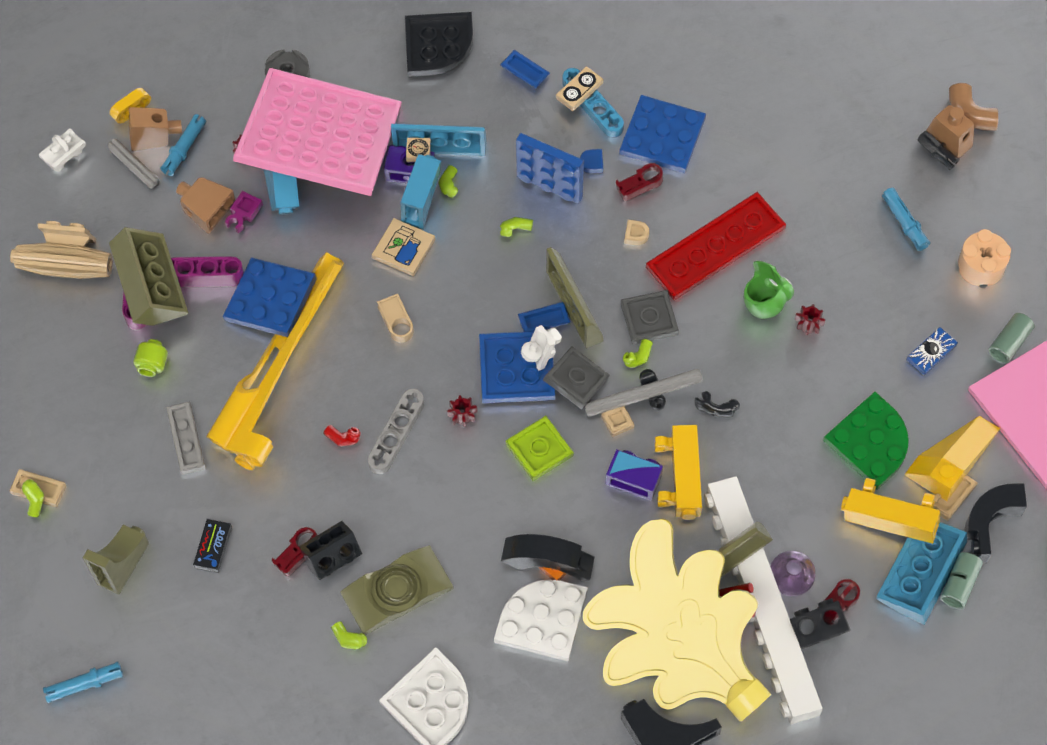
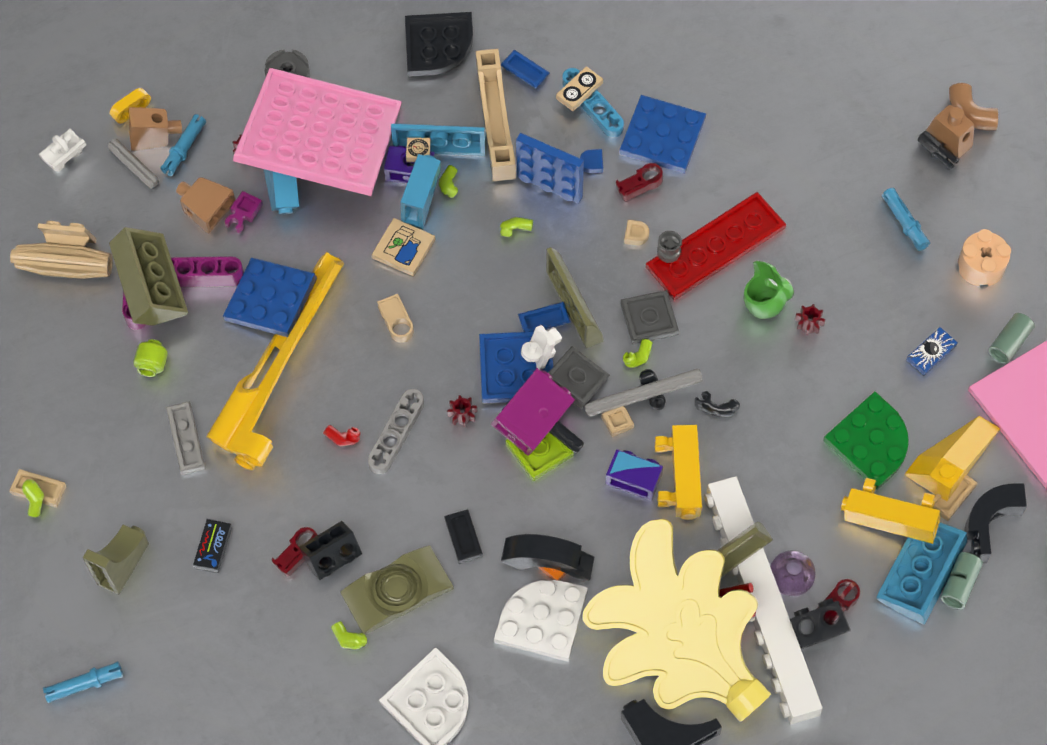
none -> black tile [444,509,483,564]
none -> tan arch [476,49,516,182]
none -> magenta piece [491,368,584,456]
none -> dark grey wheel [657,231,682,263]

